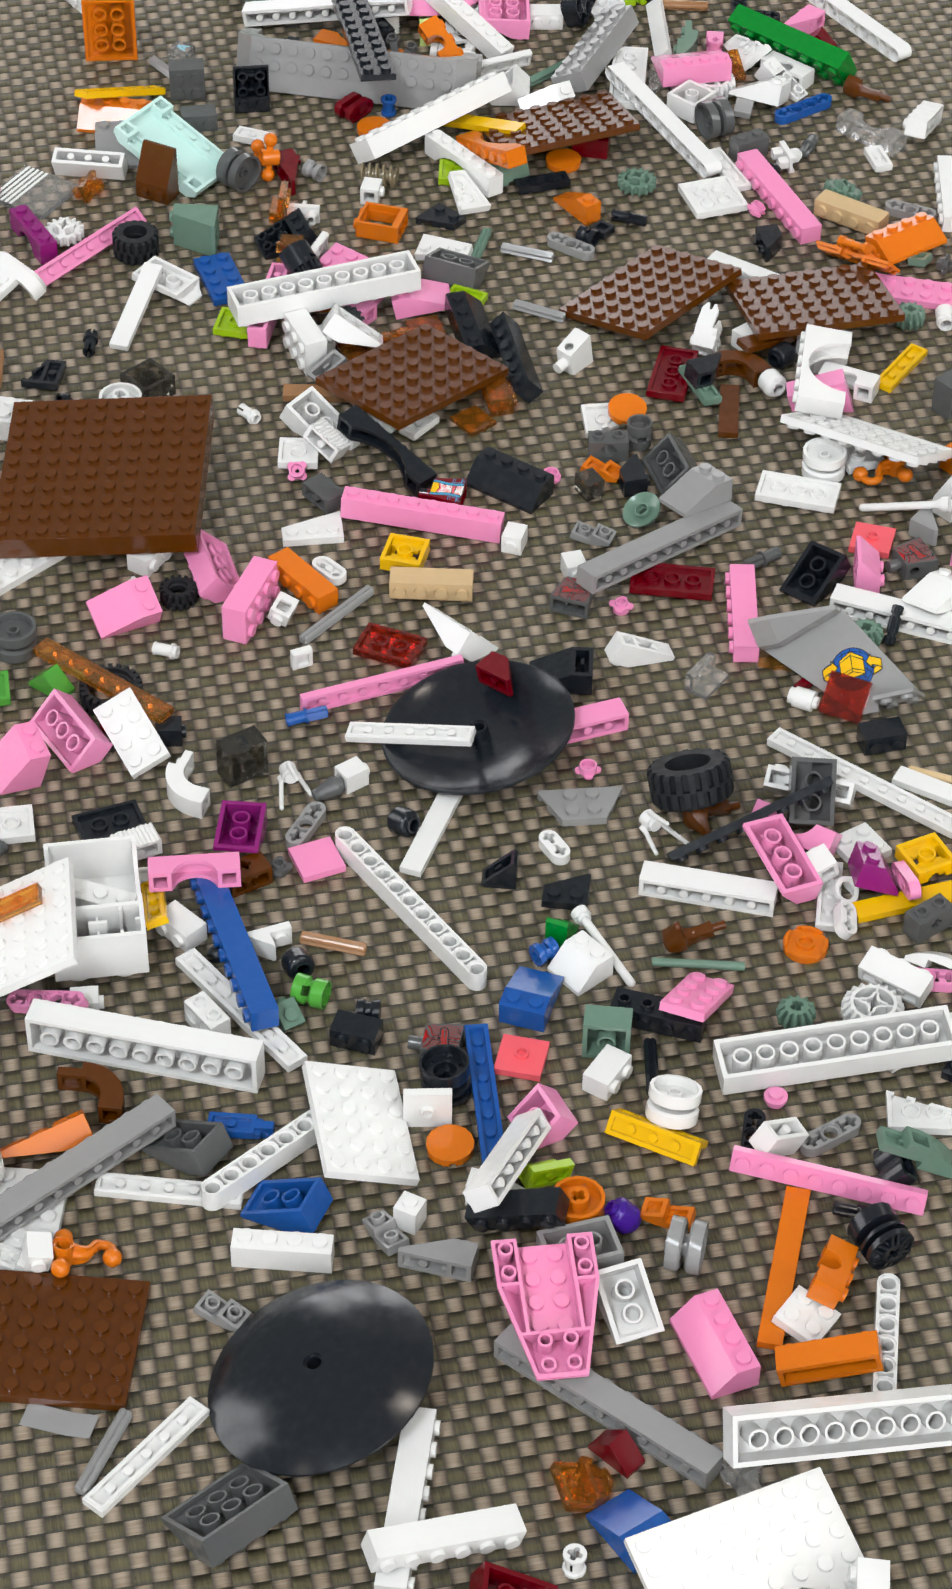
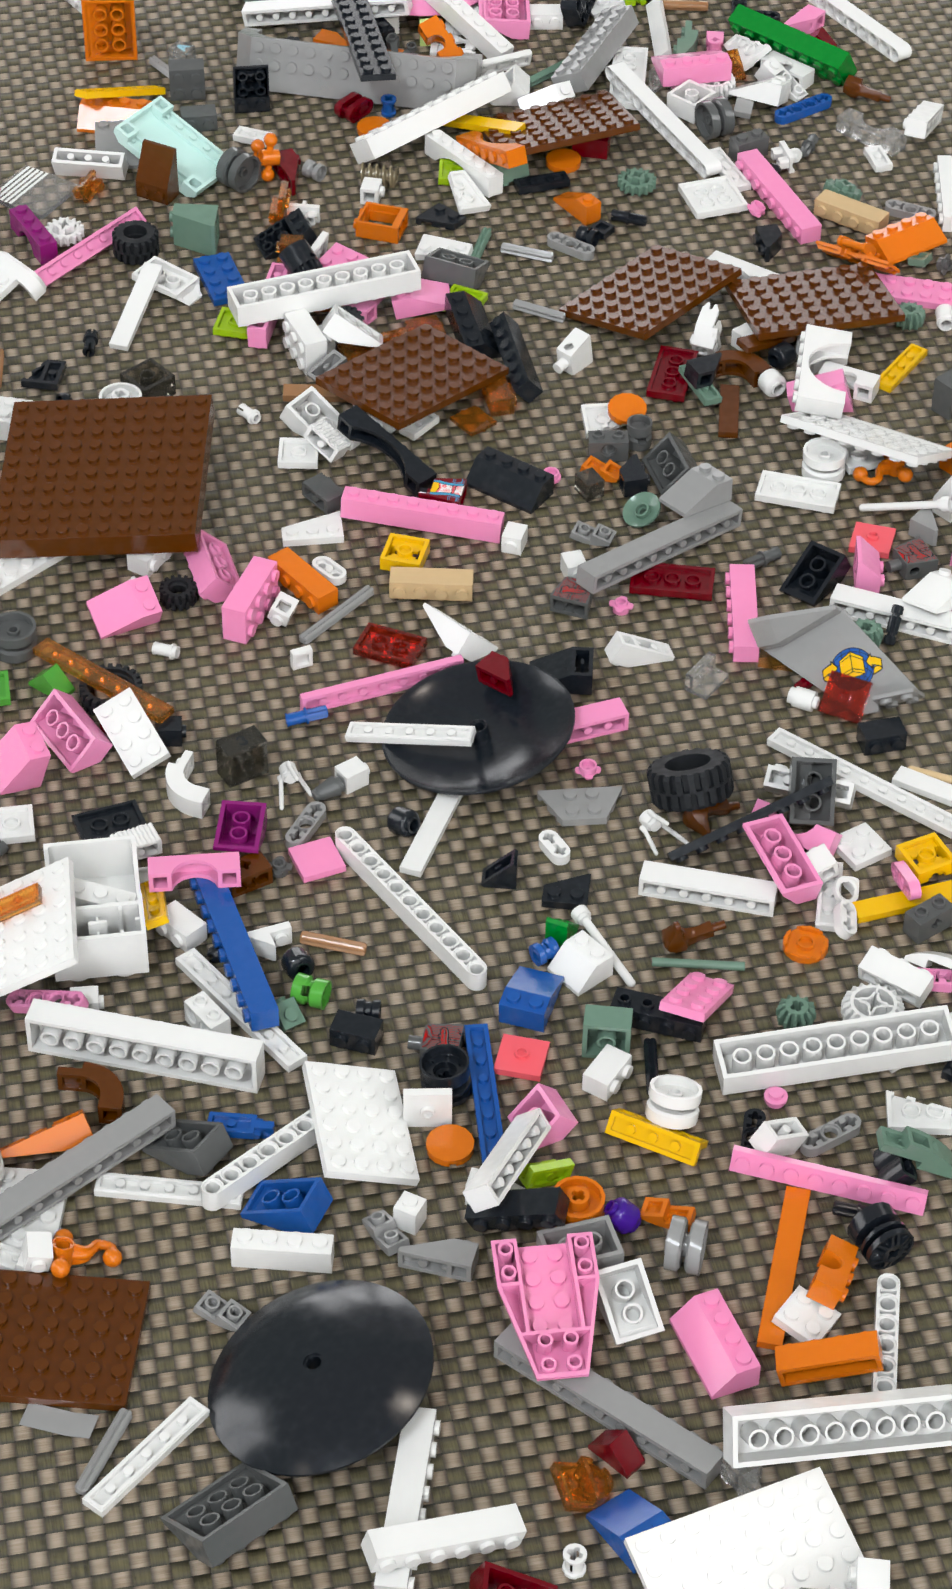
bright pink plate [287,461,307,481] -> none
magenta slope [847,841,899,896] -> none

